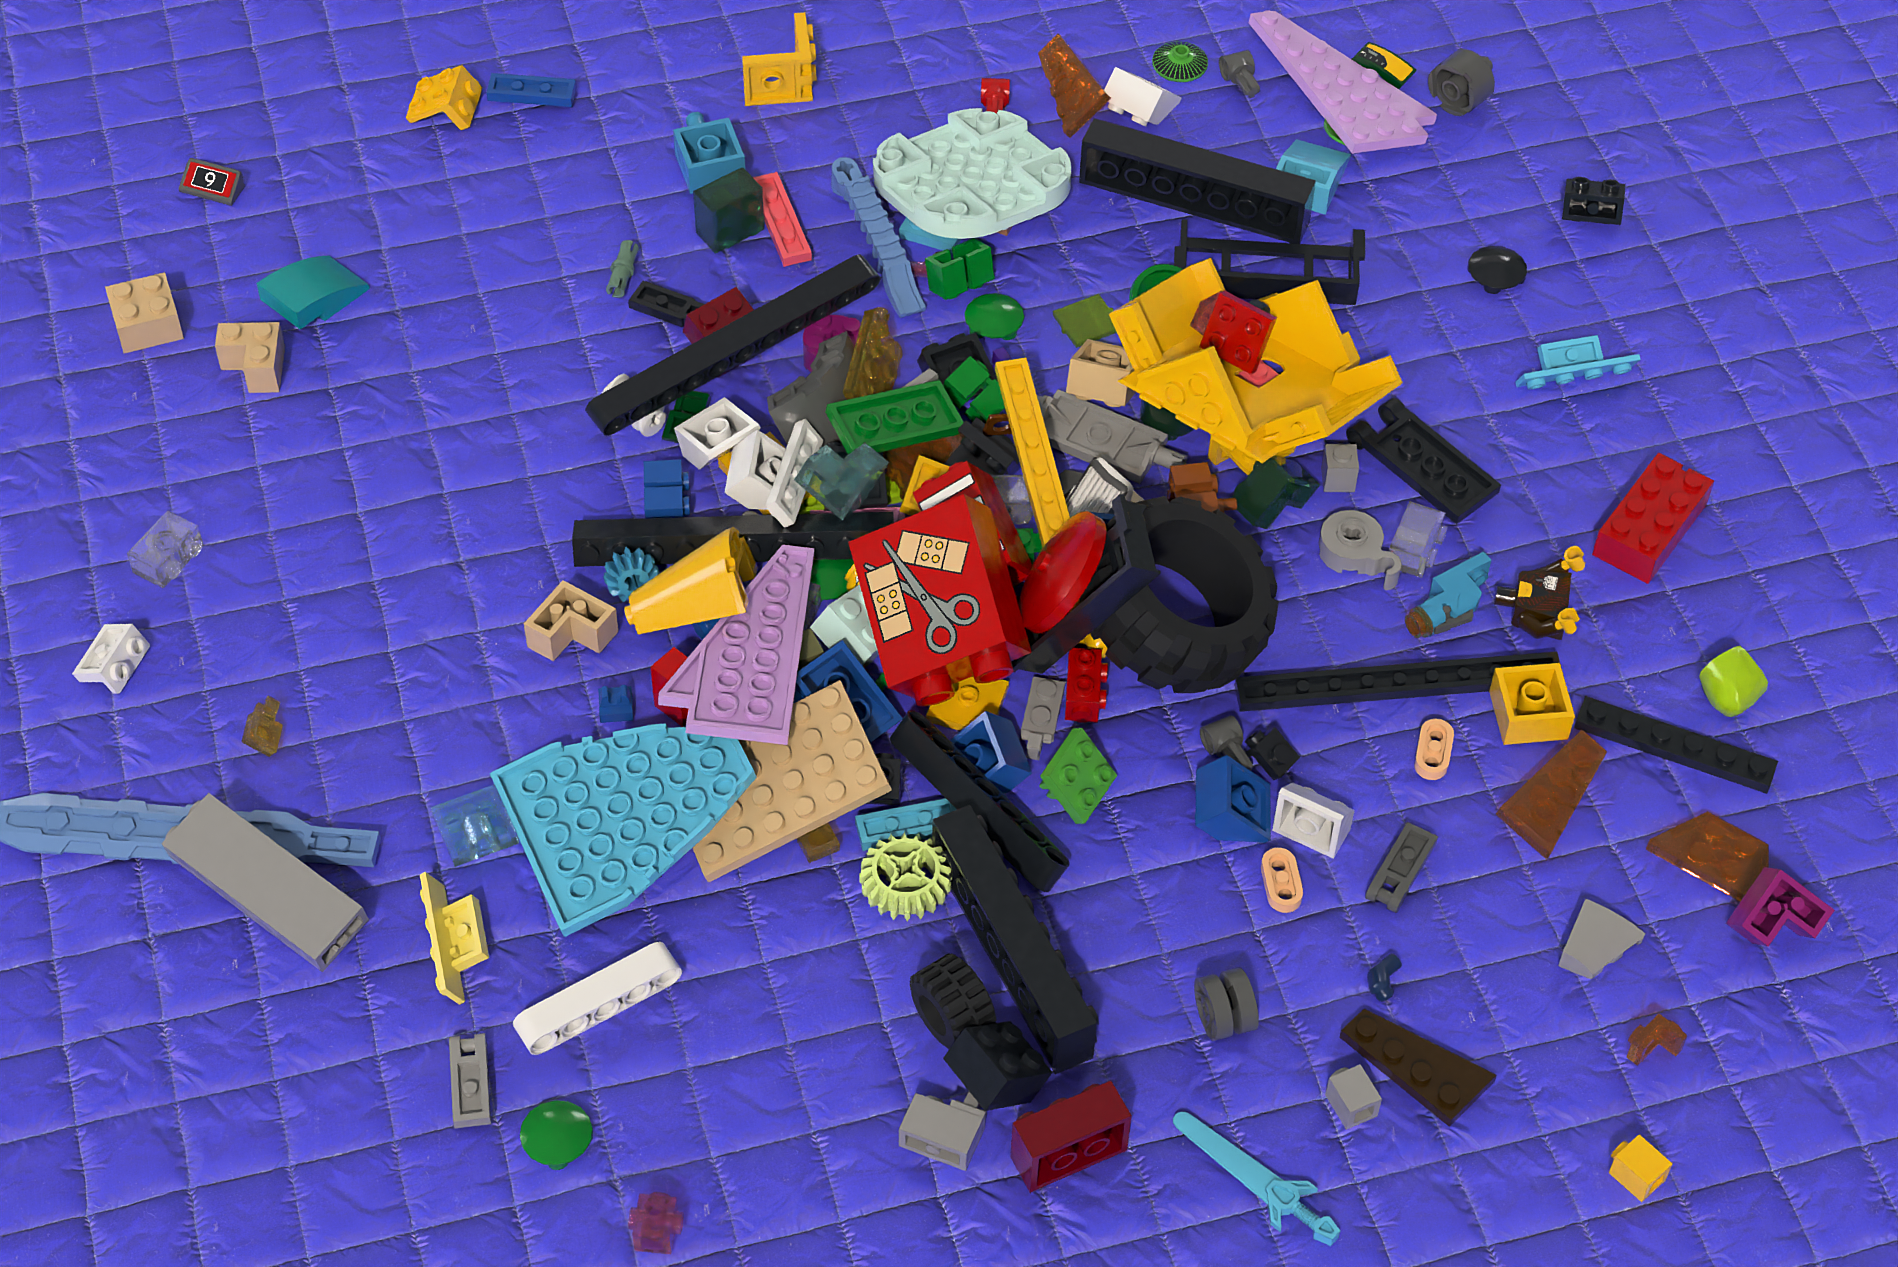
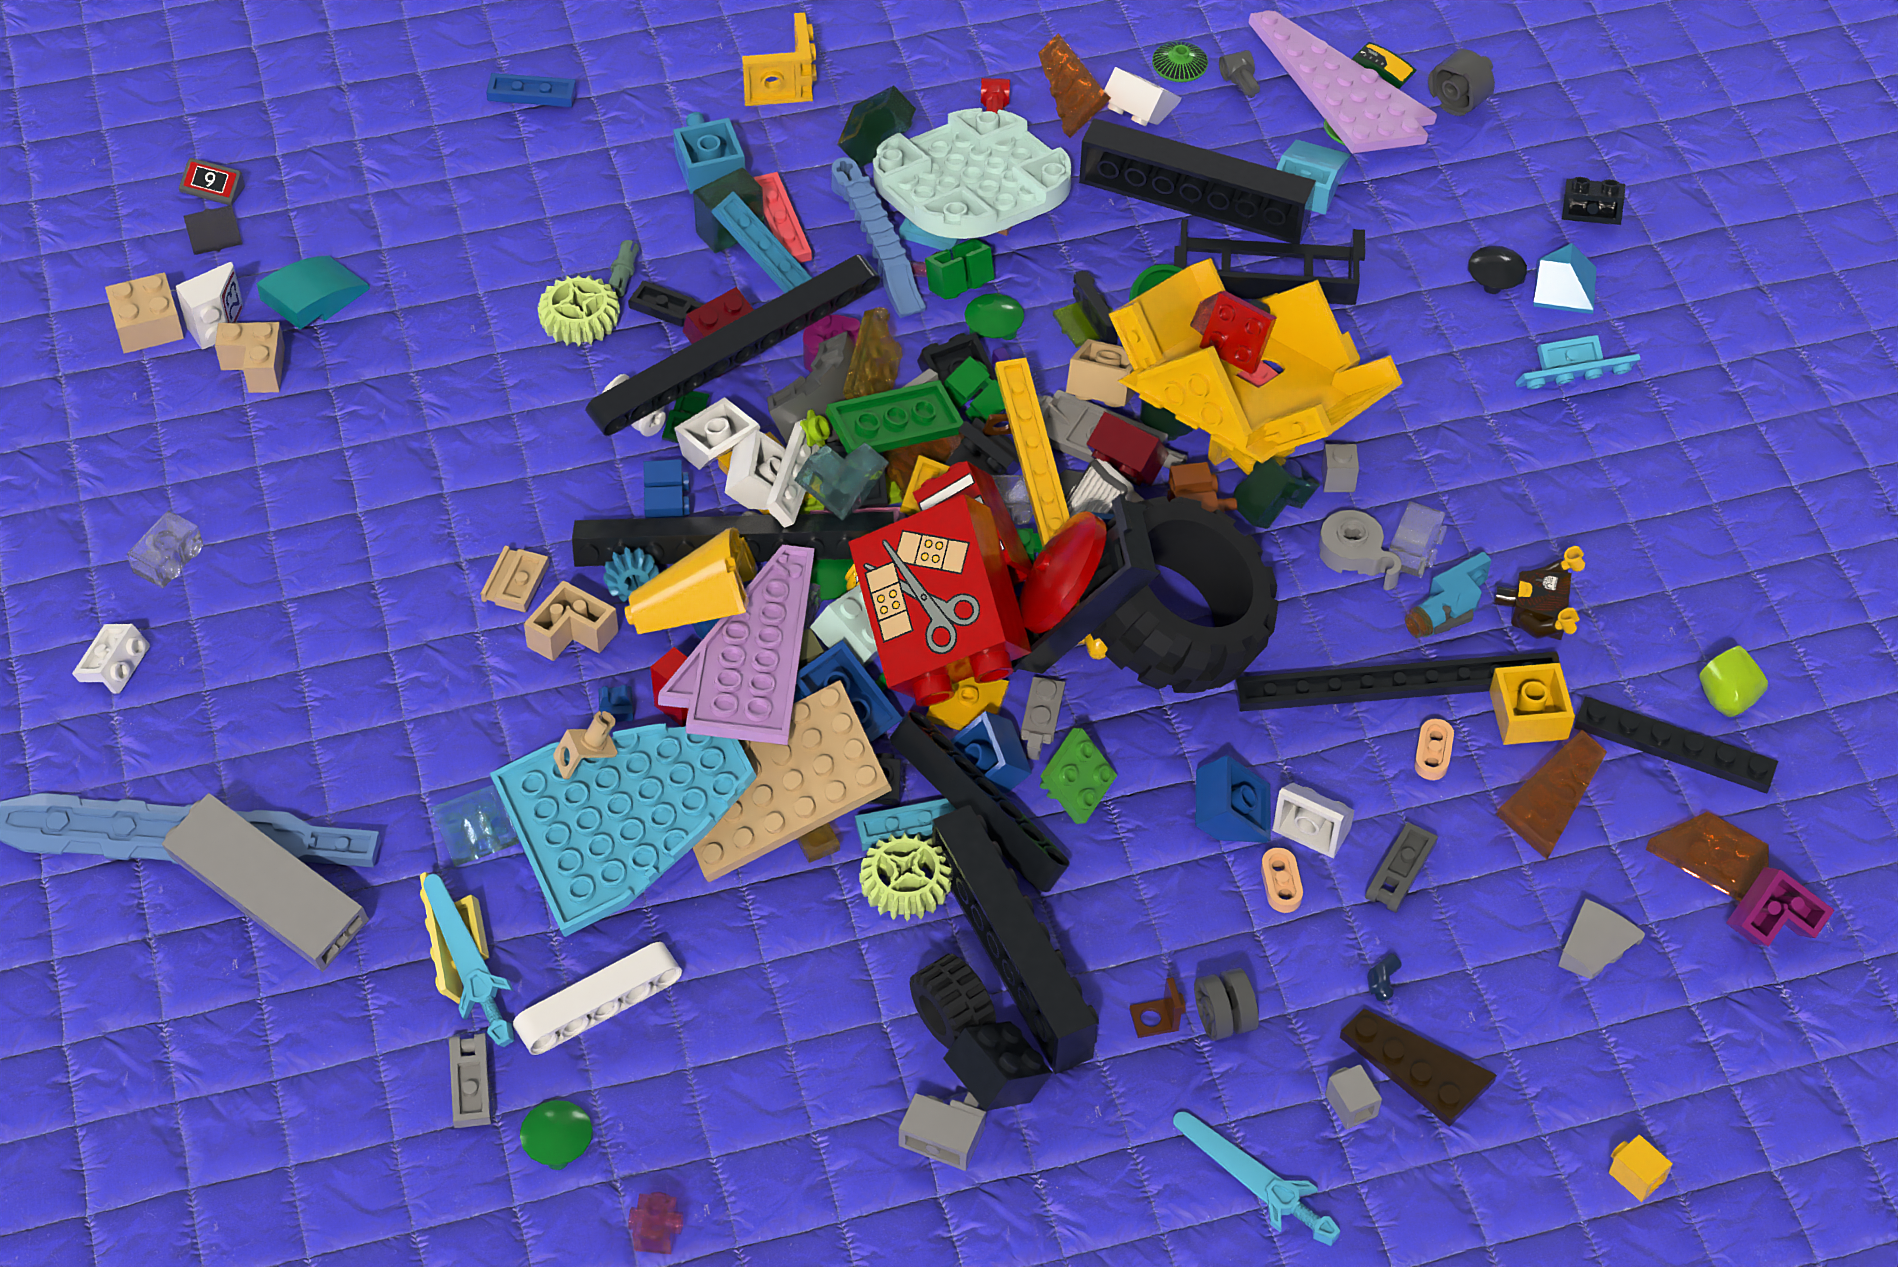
clear yellow plate [241,695,283,757] -> none
yellow bracket [406,65,483,130] -> none
dark red brick [1010,1080,1132,1193] -> none
red brick [1065,648,1108,723] -> none
dark grey axle [1199,715,1253,771] -> none
black bracket [1244,727,1300,781] -> none
black hinge [1346,398,1501,525] -> none
red piece [1592,452,1714,584] -> none
clear orange bracket [1627,1014,1687,1066] -> none
none -> white slope [176,262,243,350]
none -> clear smoke piece [183,205,242,255]
none -> medium azure sword [423,874,514,1047]
none -> tan plate [480,545,549,613]
none -> yellowish green gear [538,274,620,347]
none -> tan bracket [553,711,618,779]
none -> dark azure tile [711,191,812,293]
none -> lime plate [800,409,830,447]
none -> clear green brick [837,85,916,167]
none -> black hinge [1073,271,1118,345]
none -> dark red brick [1086,411,1169,487]
none -> reddish brown bracket [1129,977,1186,1038]
none -> slope [1533,243,1597,314]

